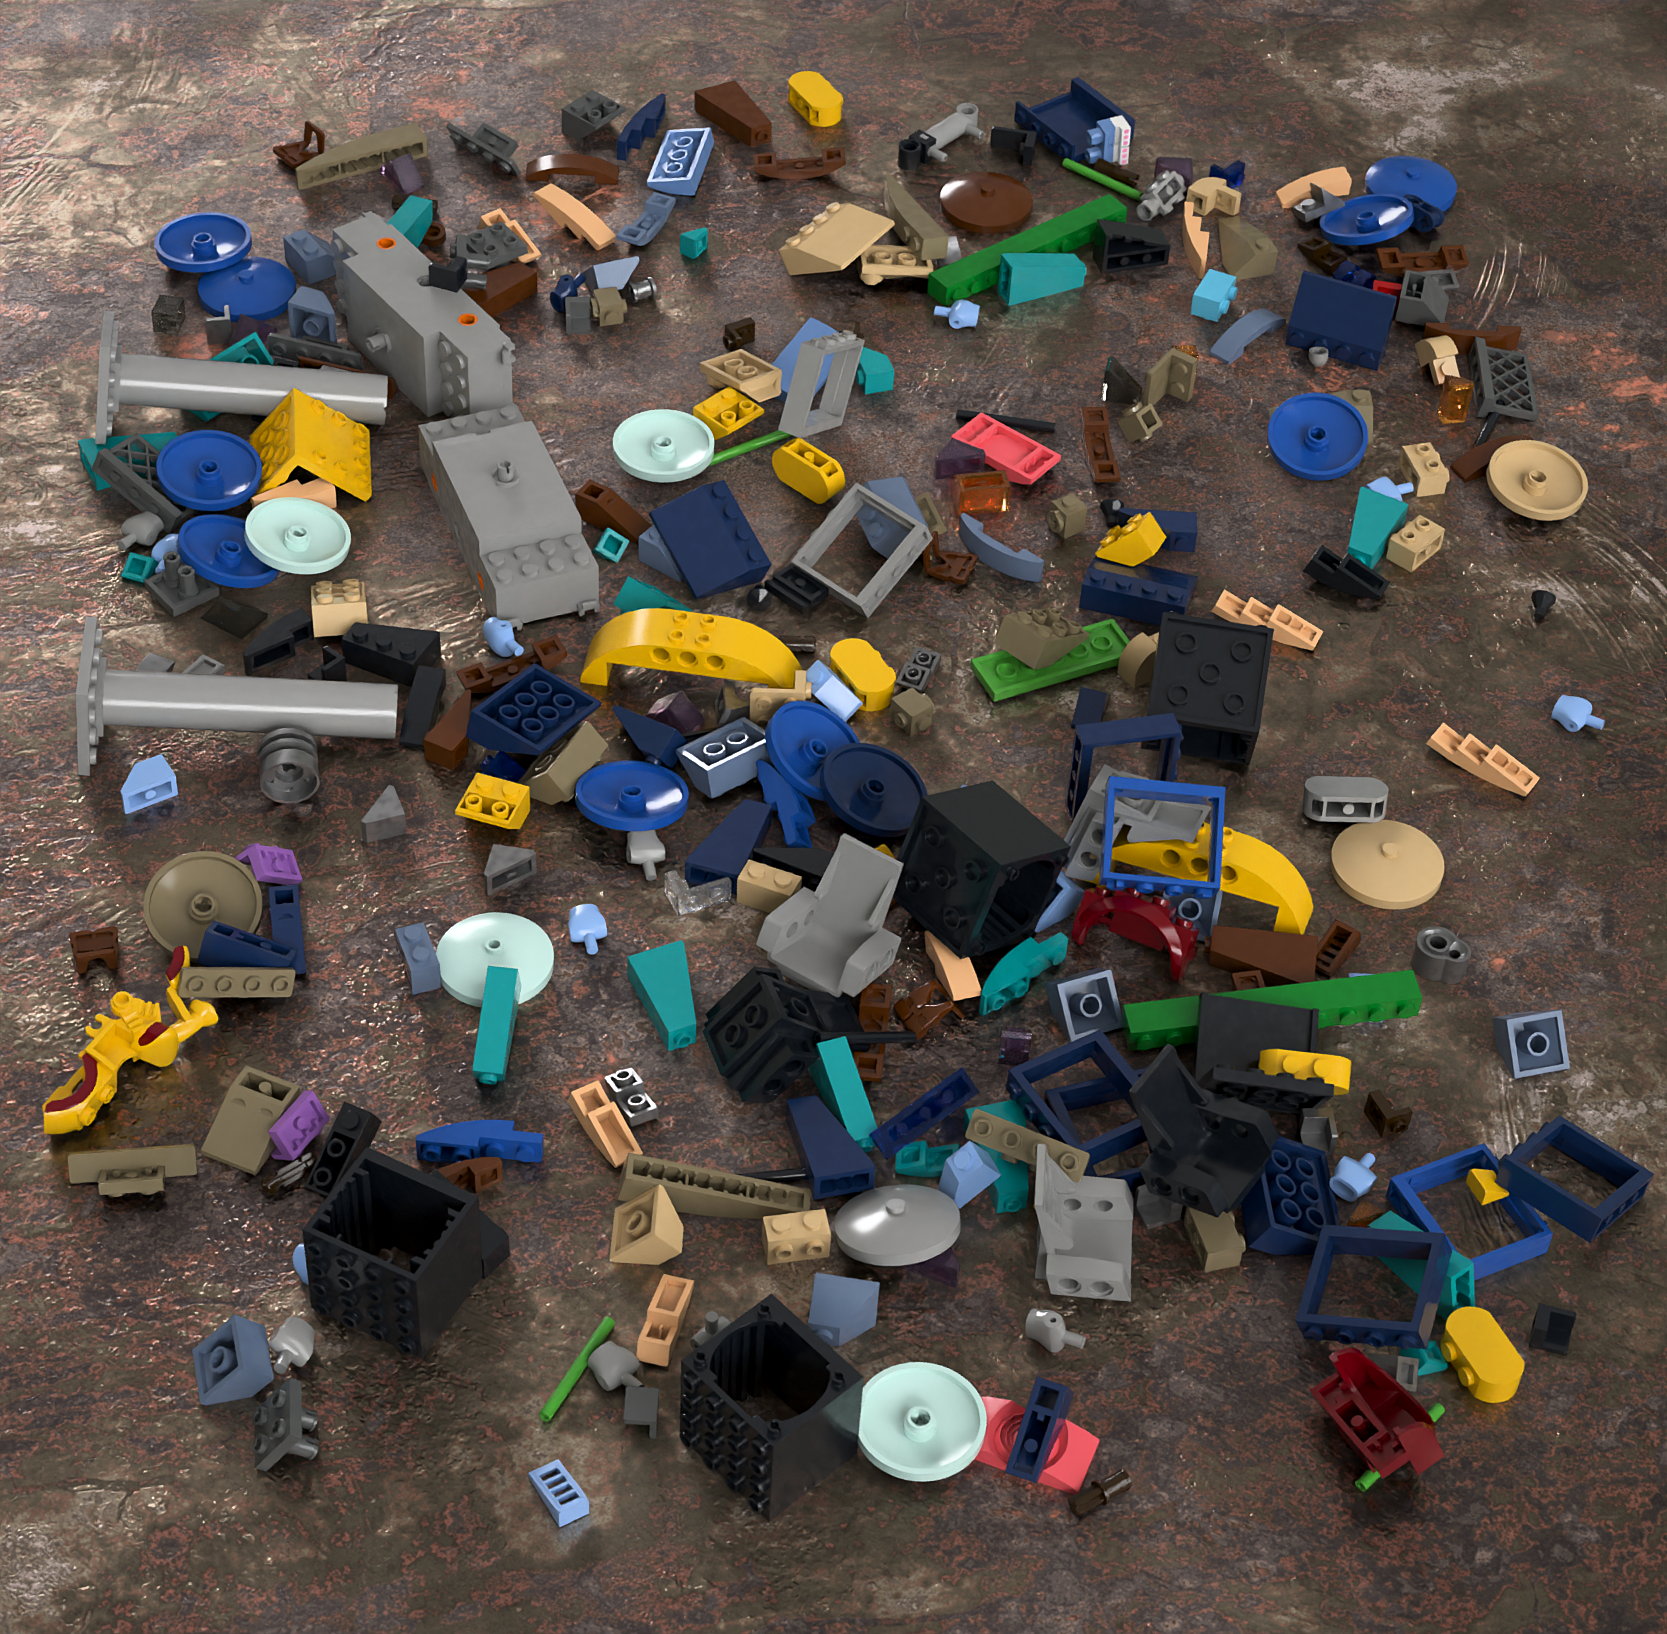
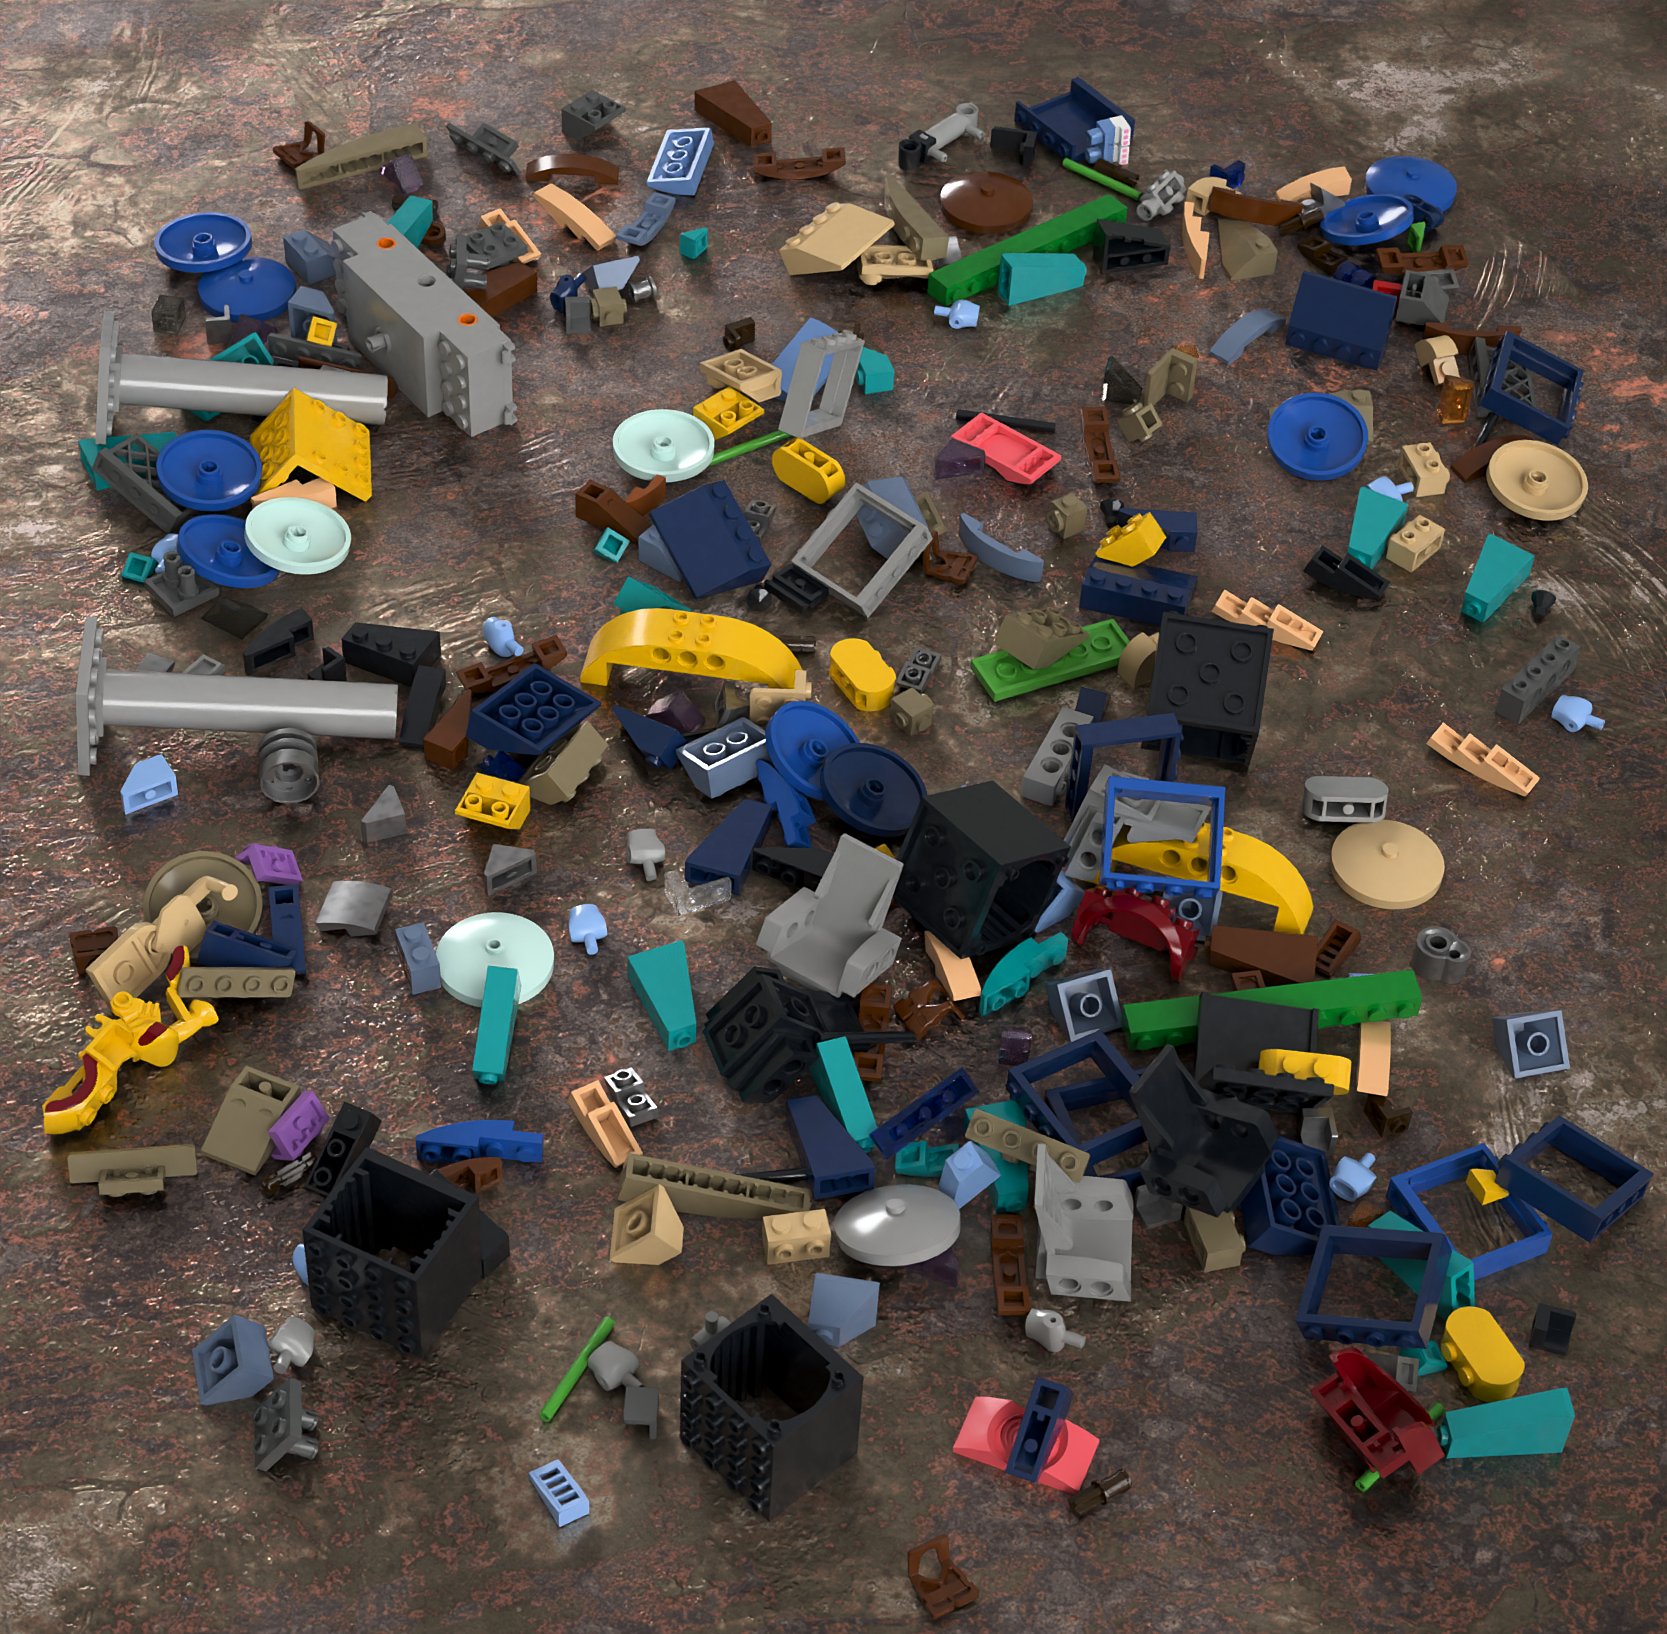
light grey piece [118,511,164,550] -> none
tan slope [311,579,368,637] -> none
light grey piece [418,405,600,630] -> none
black panel [428,256,467,293] -> none
blue dish [575,761,689,831] -> none
dark blue slope [617,93,666,161] -> none
light nougat slope [636,1274,694,1367] -> none
tan brick [737,860,802,913] -> none
yellow brick [788,71,843,127] -> none
light blue slope [806,660,863,722] -> none
light aqua dish [858,1362,987,1482] -> none
clear orange slope [948,470,1011,515] -> none
clear purple slope [1154,157,1193,197] -> none
medium azure brick [1190,269,1238,322] -> none
light grey hinge [1309,347,1329,367] -> none
none -> tan plate [85,876,238,1013]
none -> yellow slope [306,316,337,346]
none -> flat silver slope [316,881,393,937]
none -> dark orange slope [625,475,666,516]
none -> flat silver slope [744,500,776,544]
none -> reddish brown piece [907,1534,979,1619]
none -> reddish brown slope [991,1215,1031,1315]
none -> light grey brick [1021,707,1094,806]
none -> reddish brown slope [1208,186,1304,226]
none -> dark brown axle [1278,206,1325,236]
none -> light nougat slope [1356,1021,1391,1096]
none -> bright green slope [1406,222,1426,253]
none -> teal slope [1437,1388,1575,1458]
none -> teal slope [1461,534,1535,623]
none -> dark blue window [1479,331,1584,445]
none -> dark grey brick [1495,635,1581,724]

